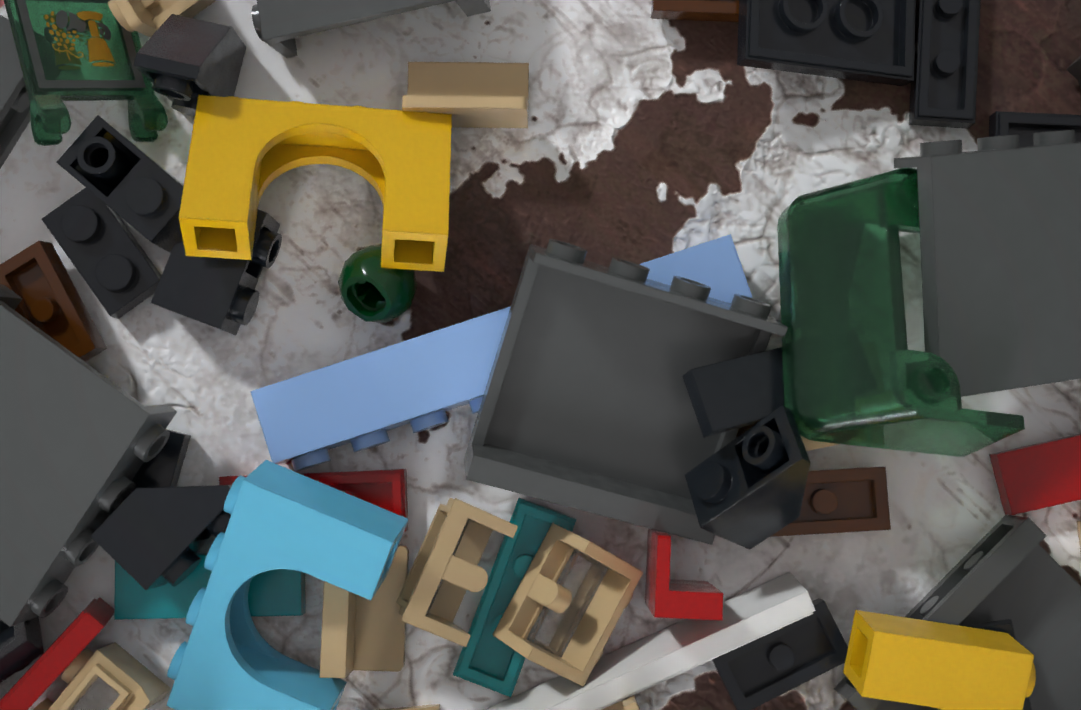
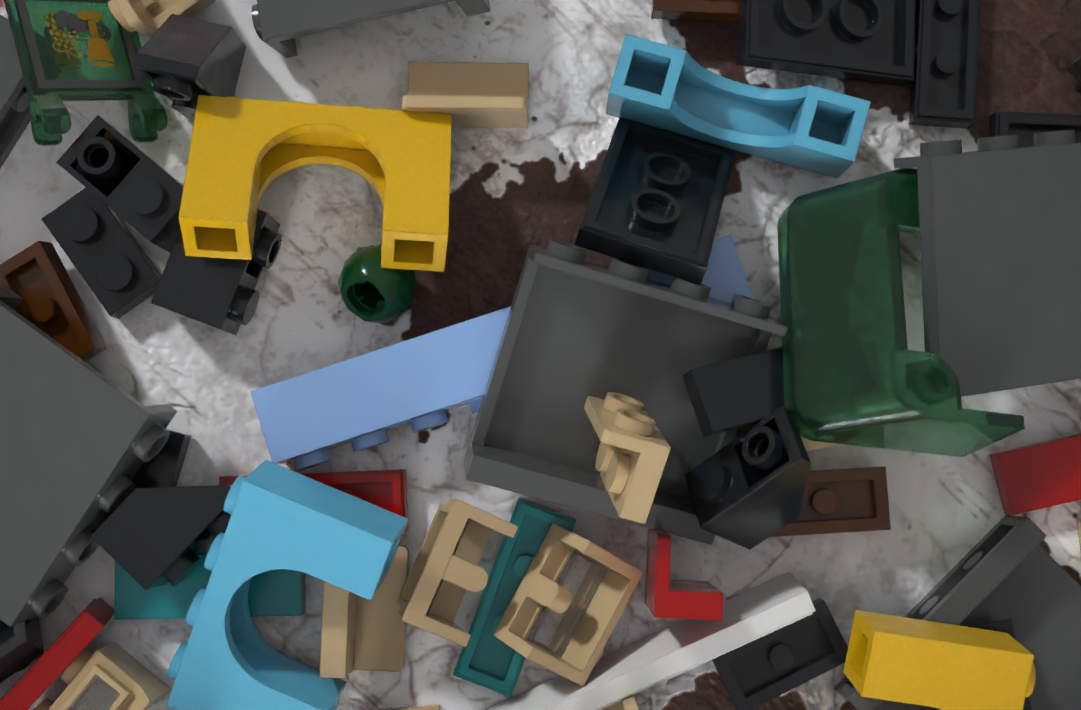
none -> black tile [575,117,735,285]
none -> tan bracket [584,392,671,524]
none -> medium azure arch [605,34,871,179]

